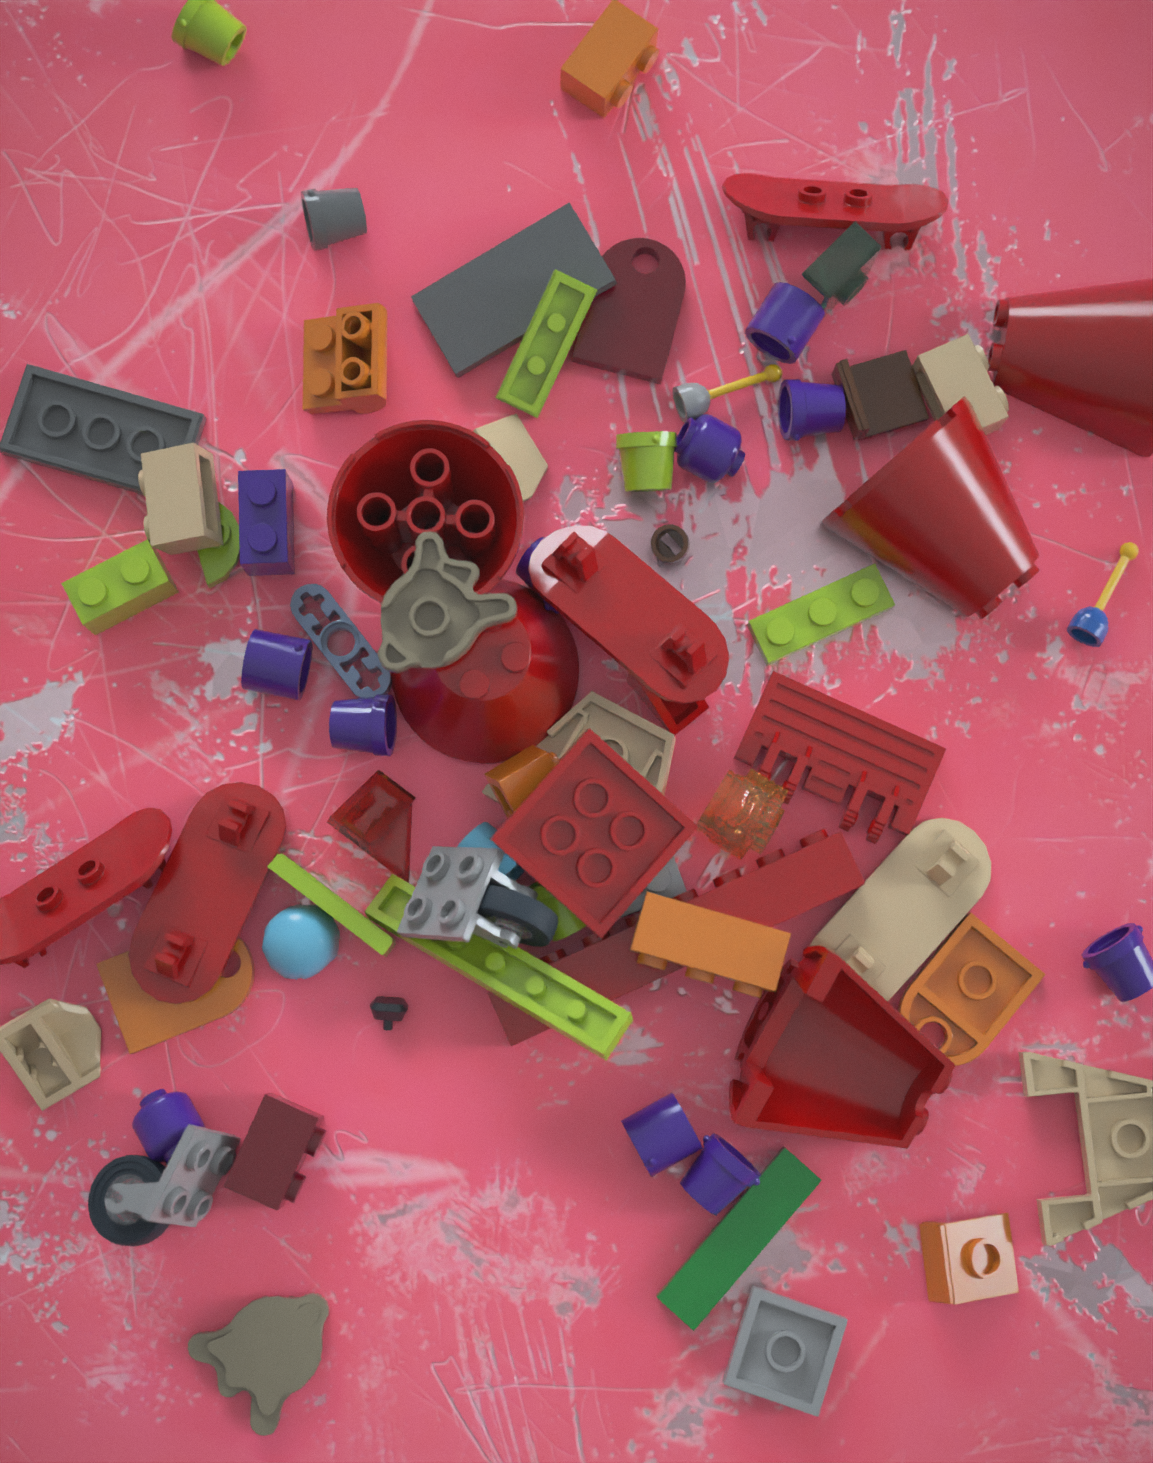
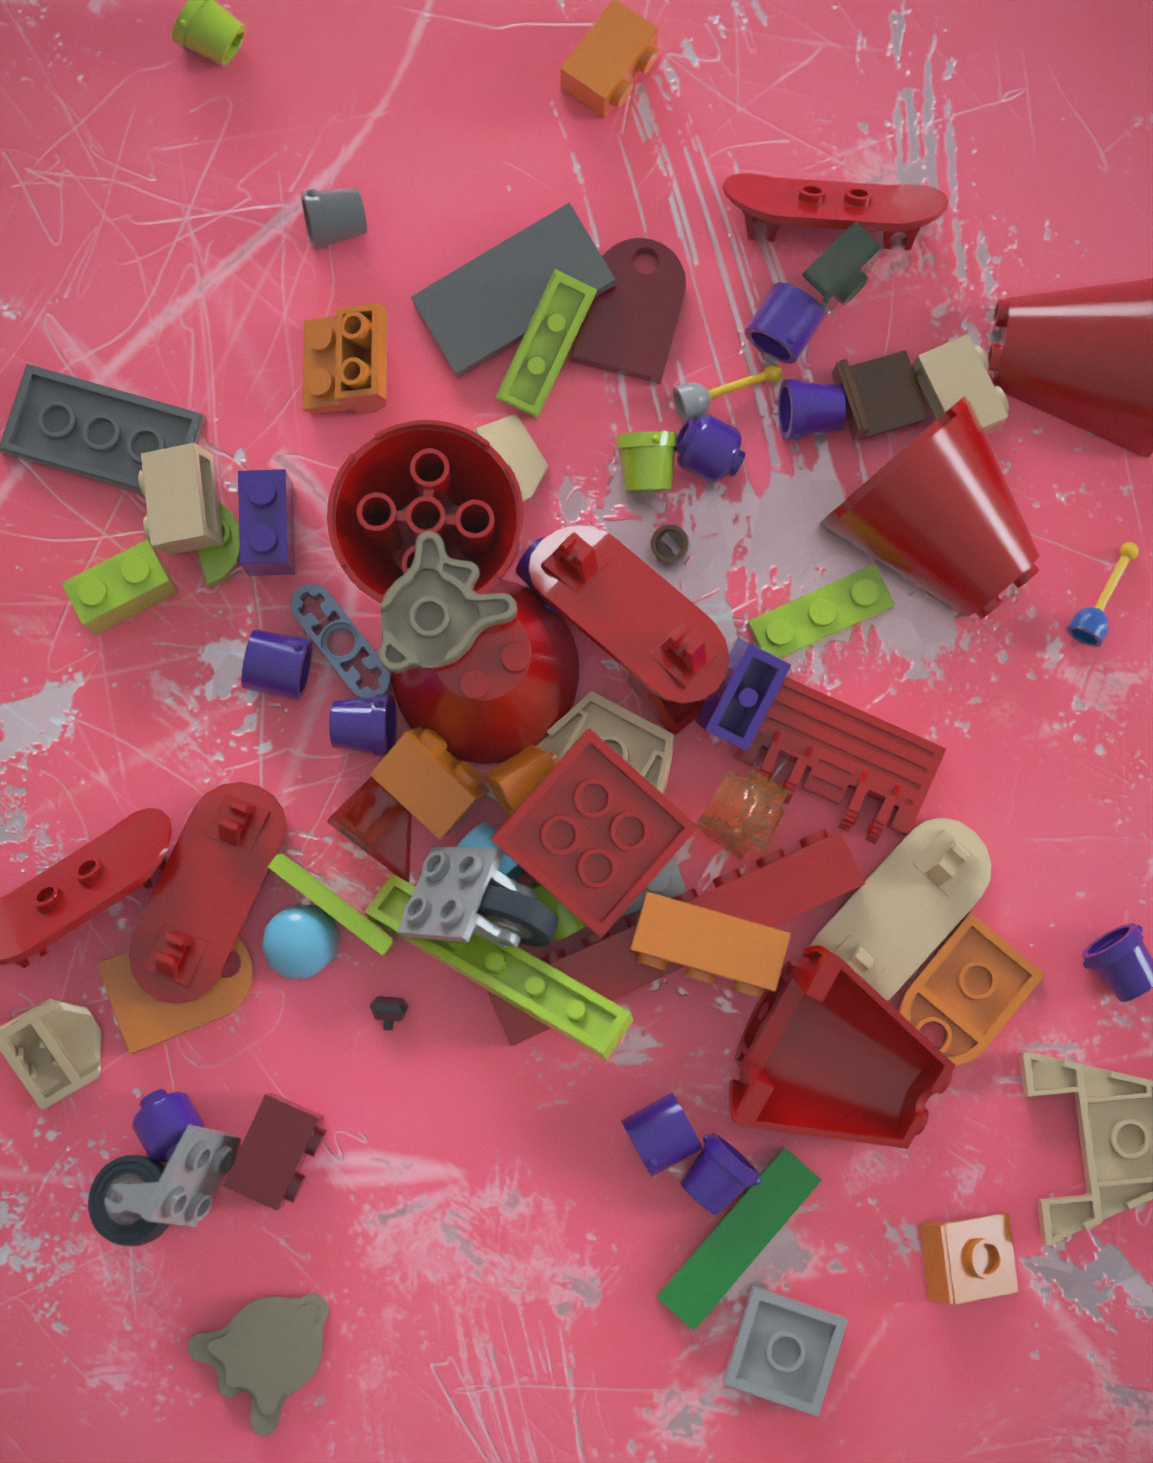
none -> orange brick [370,726,490,840]
none -> dark purple brick [695,637,791,751]

